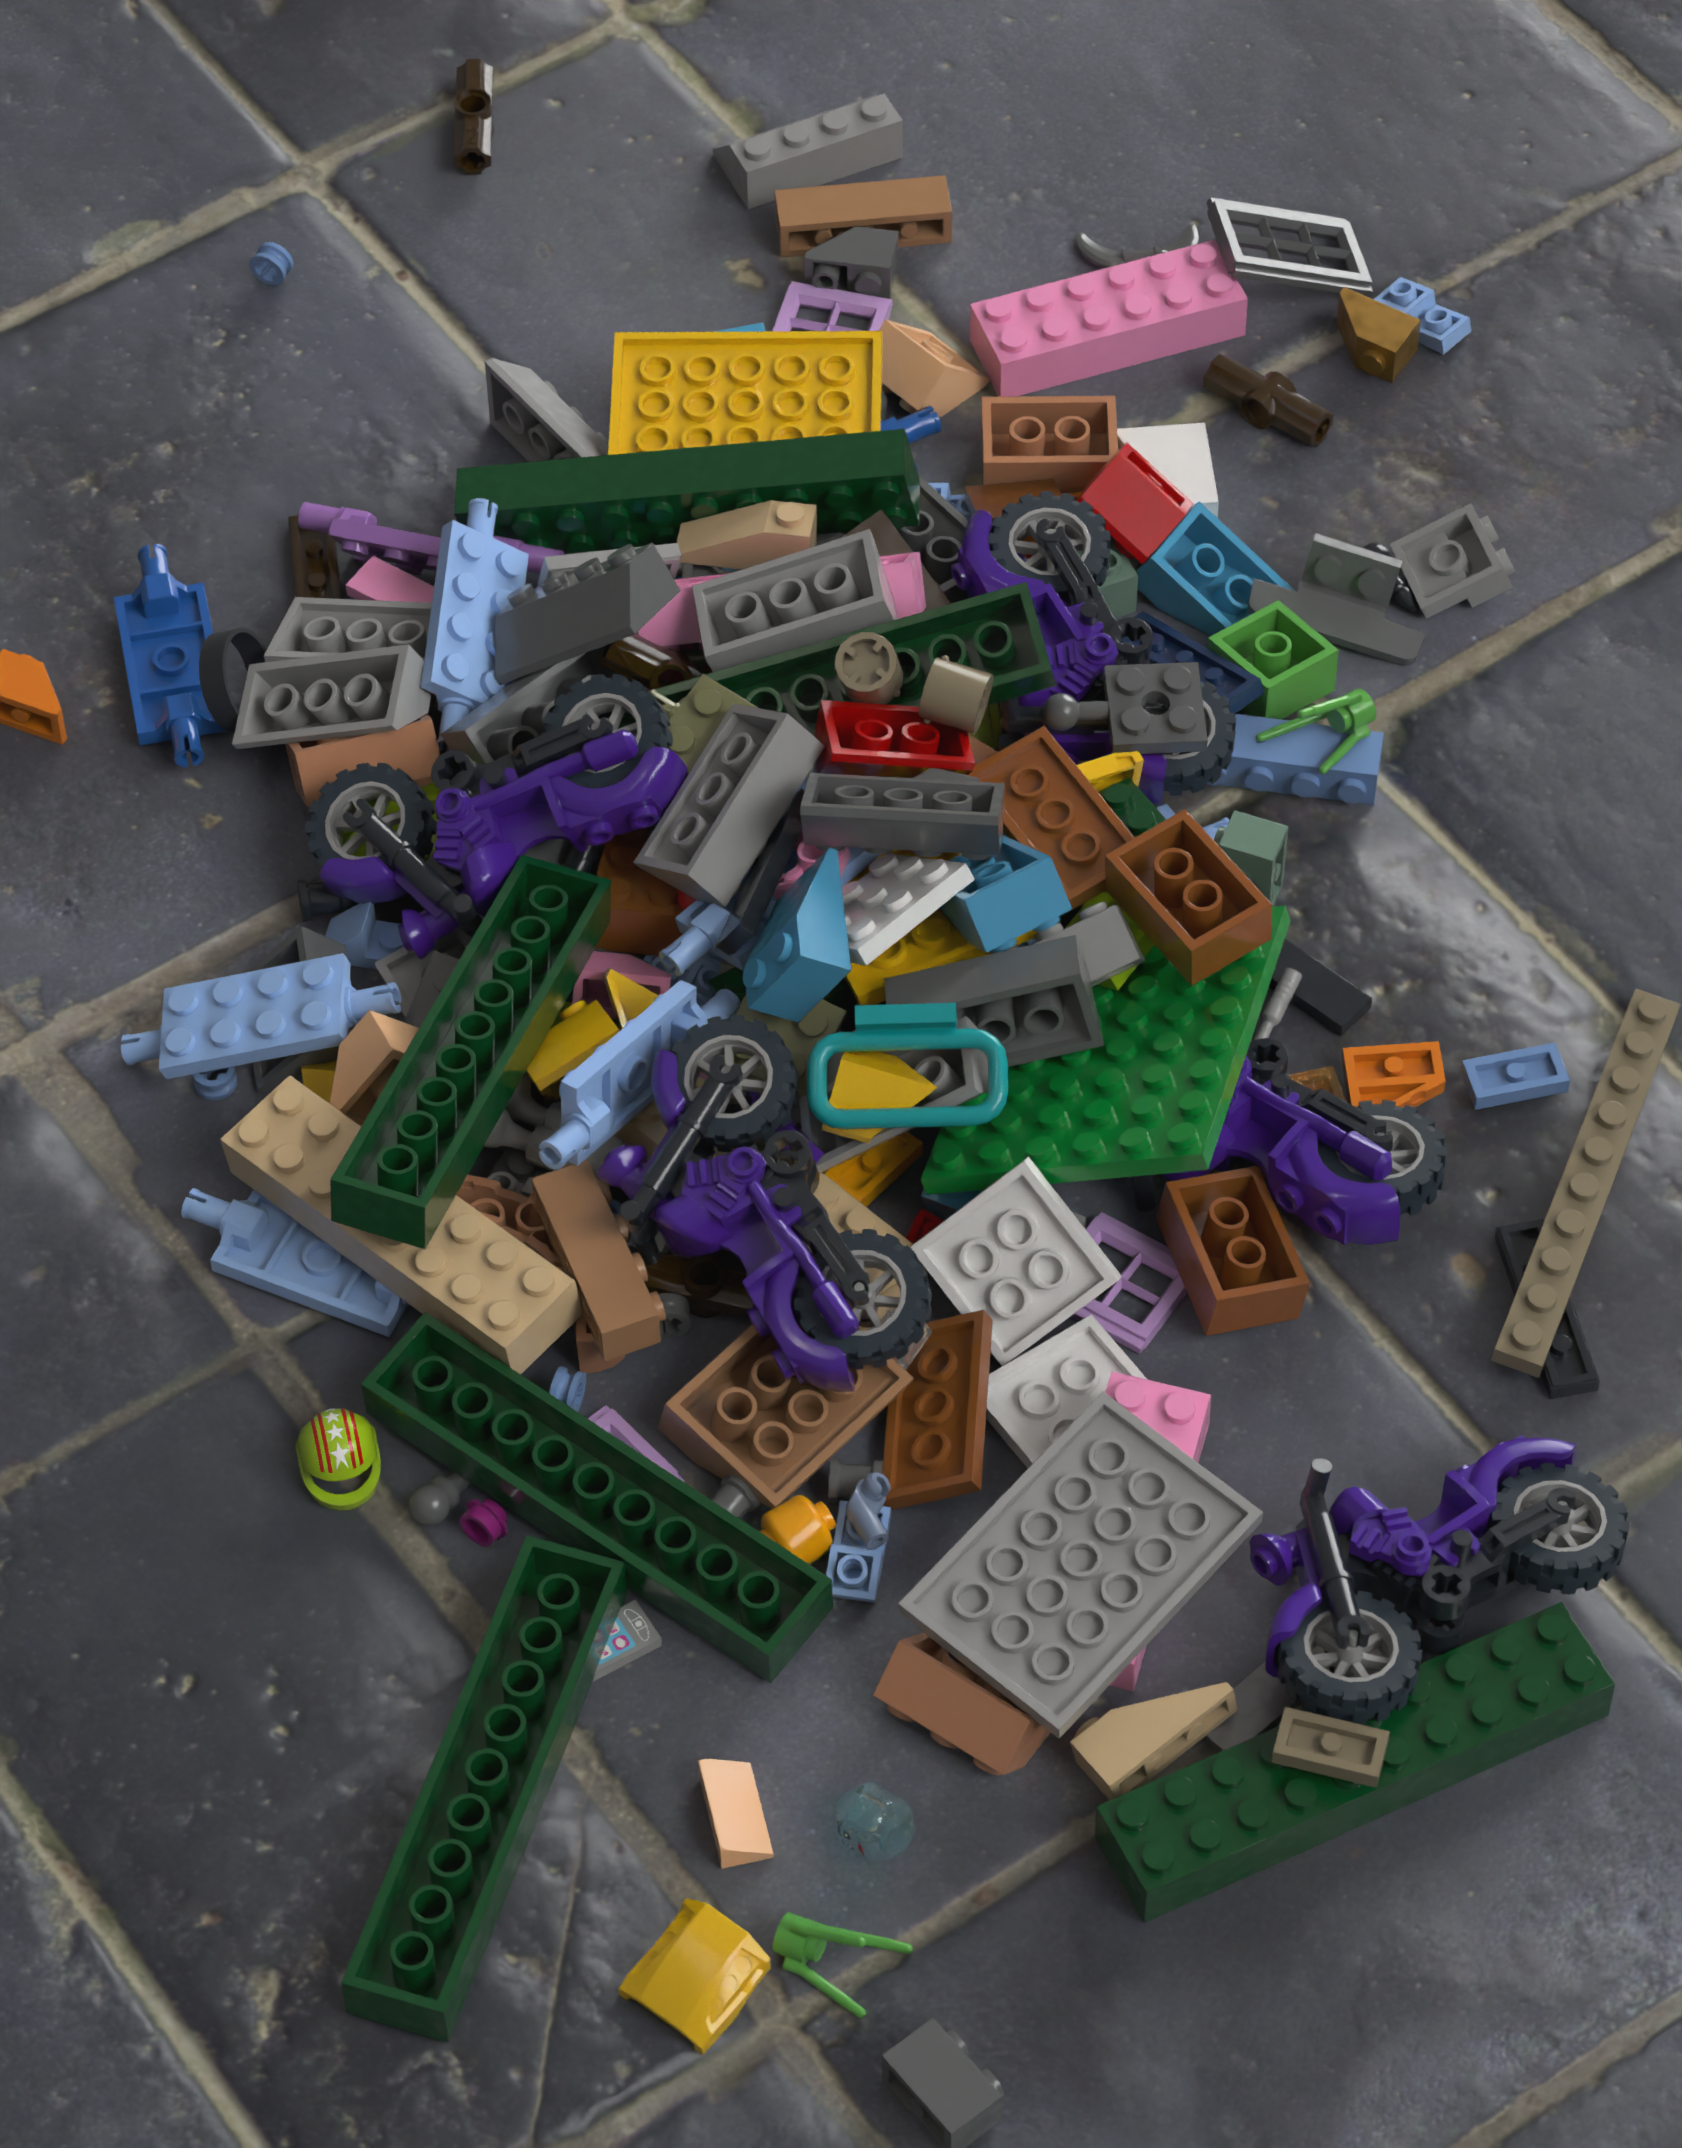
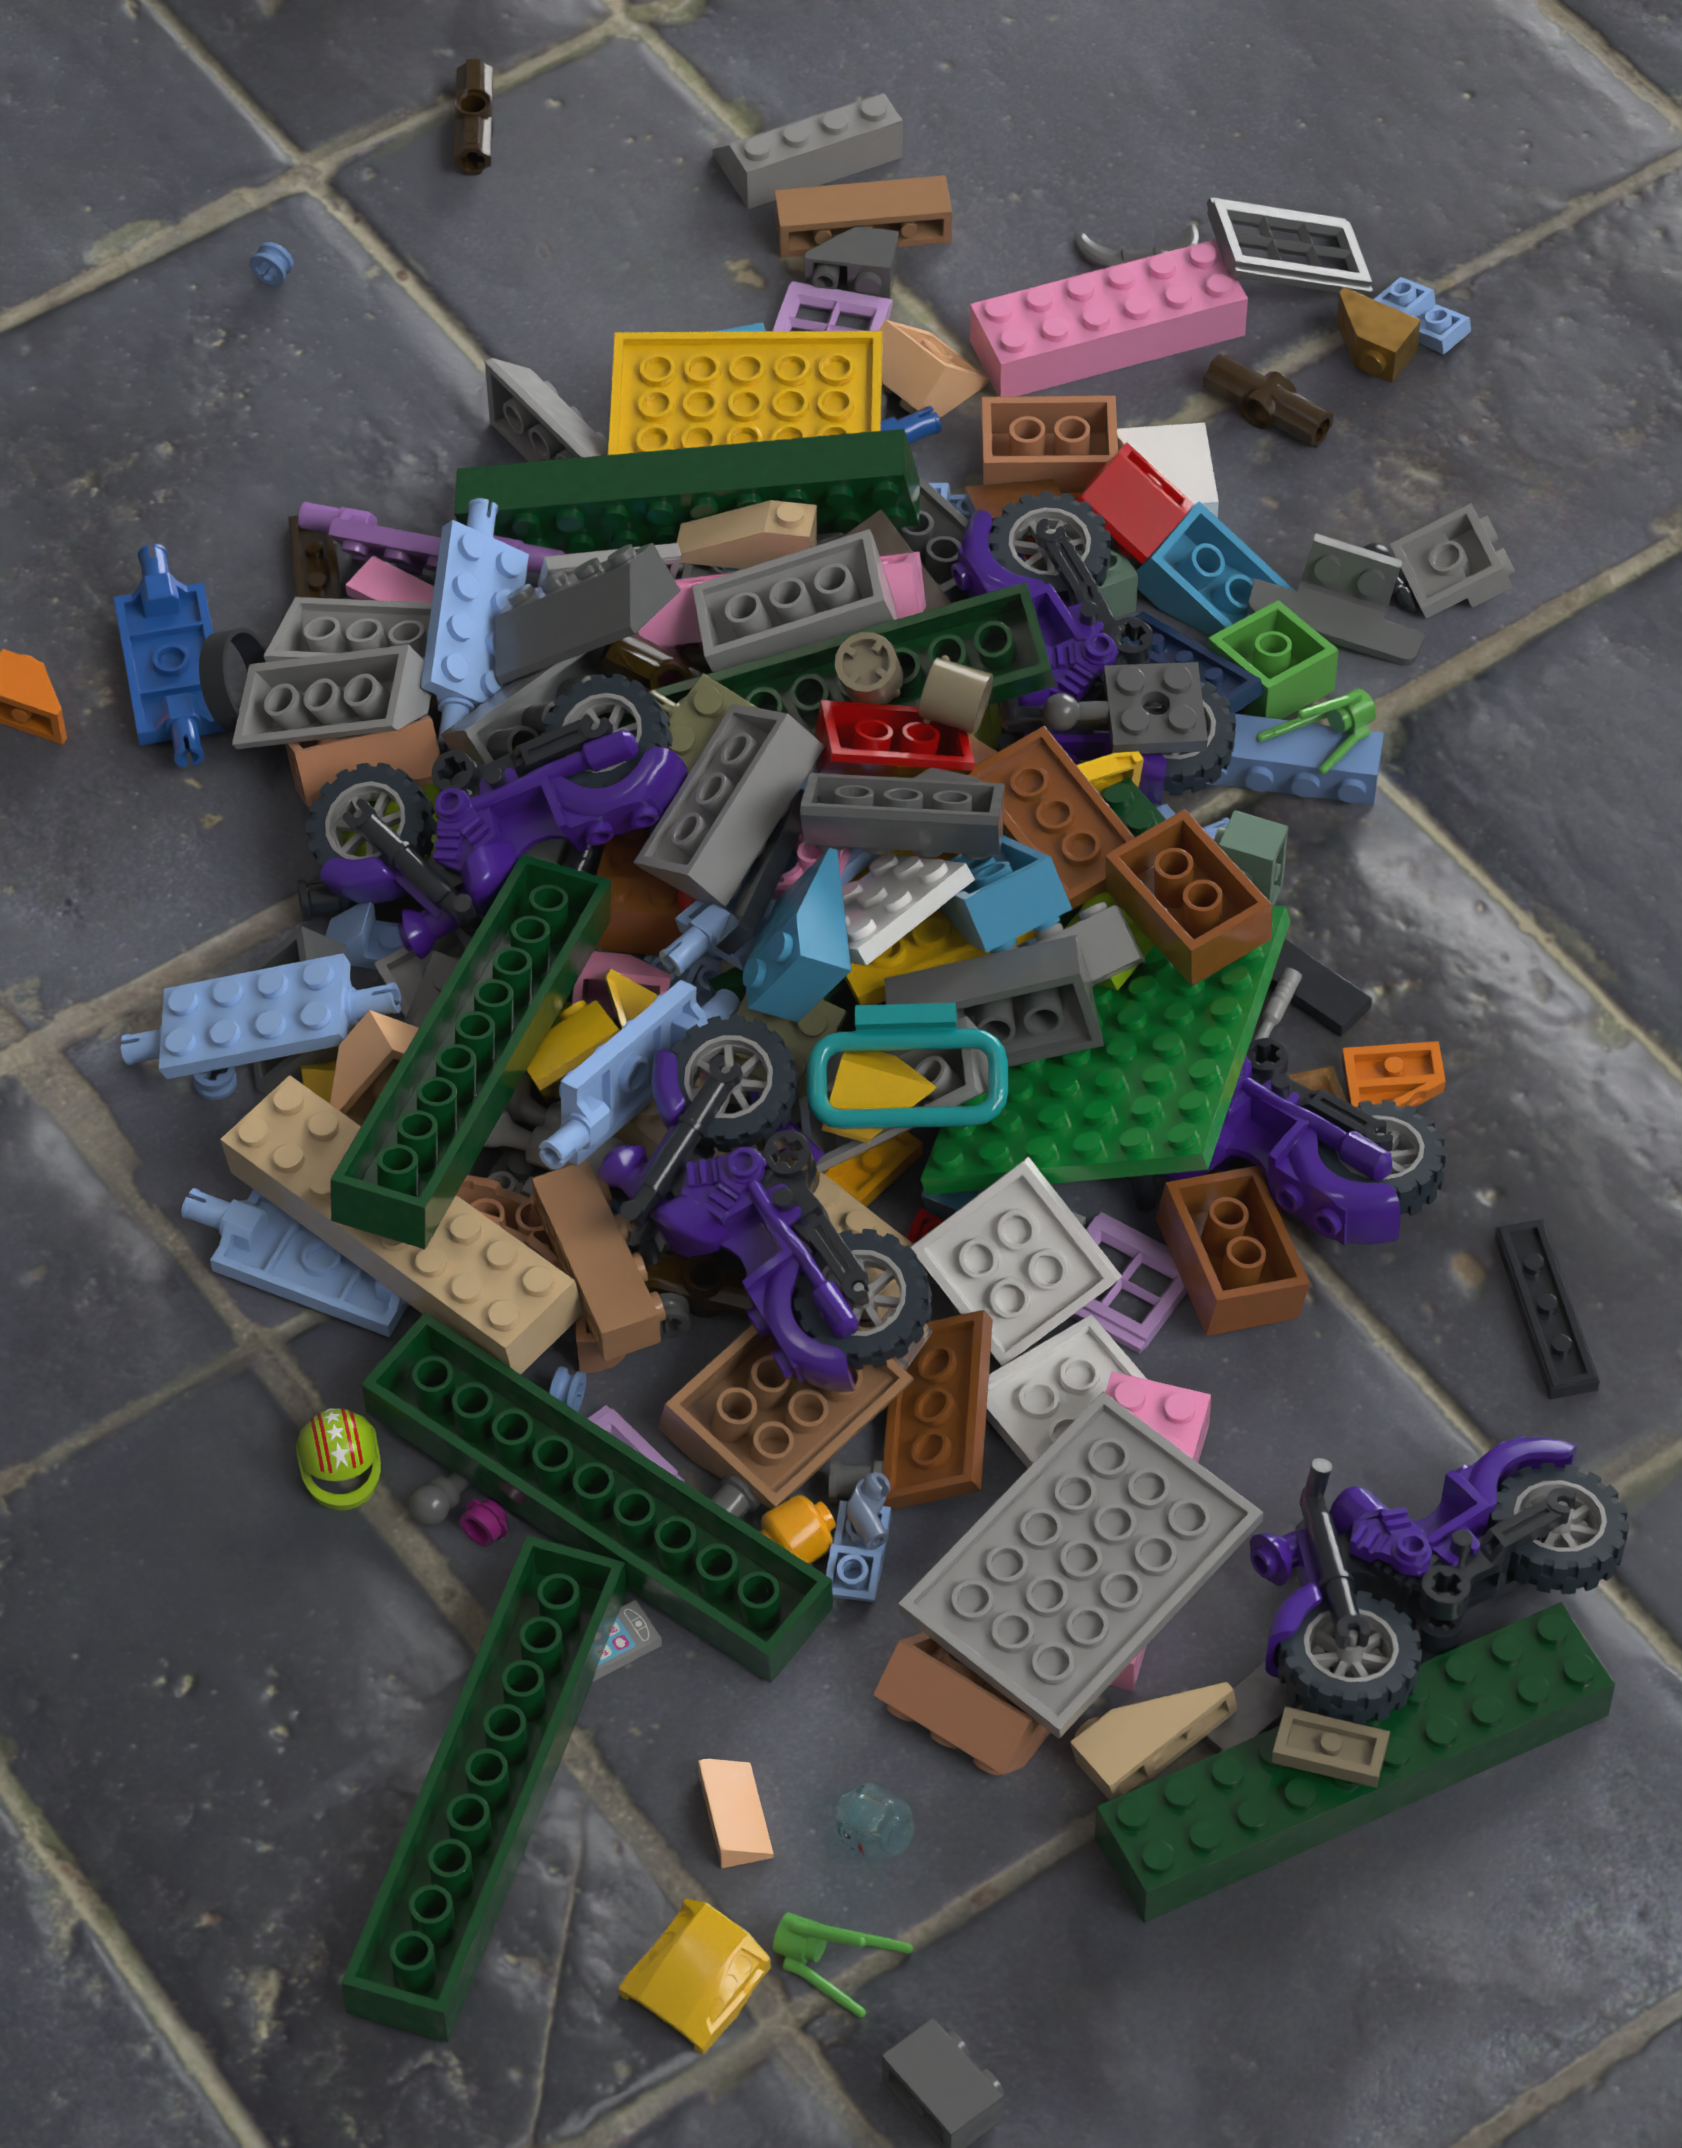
medium blue plate [1461,1042,1570,1110] -> none
dark tan plate [1491,988,1681,1378] -> none

